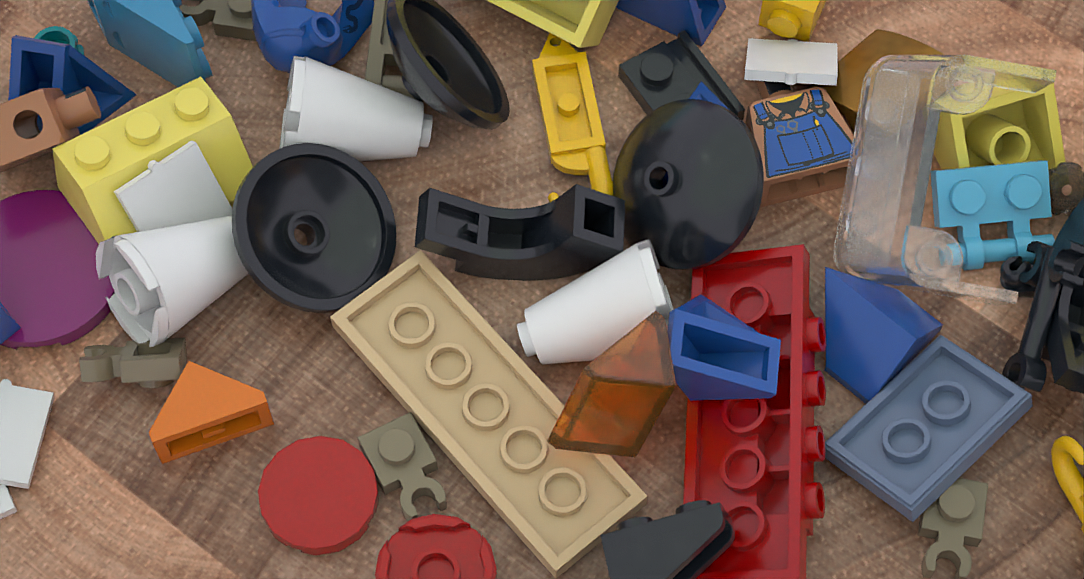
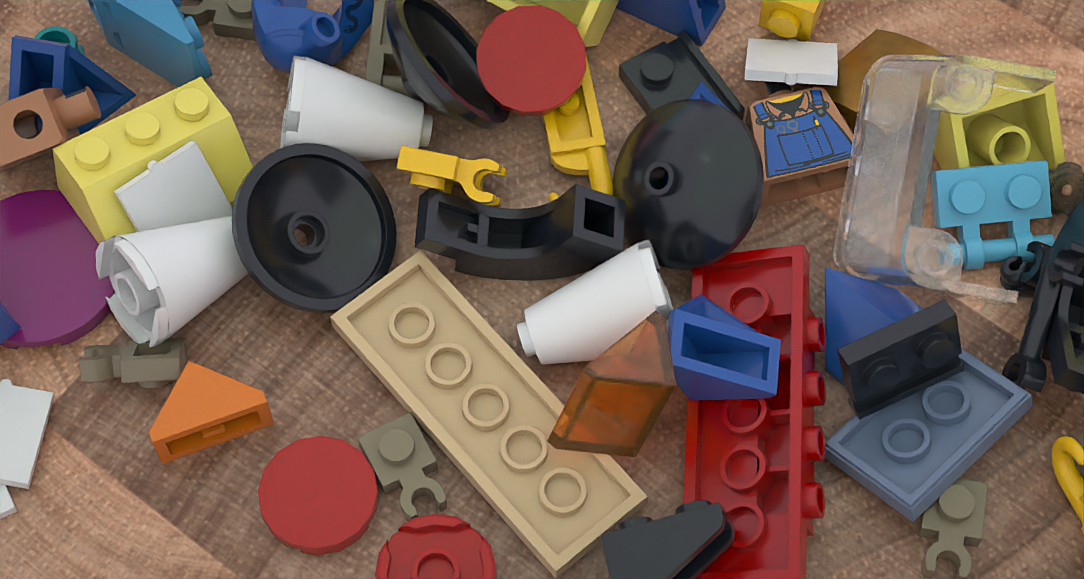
none -> yellow plate [397,146,508,207]
none -> red tile [476,5,586,117]
none -> black plate [837,299,964,420]

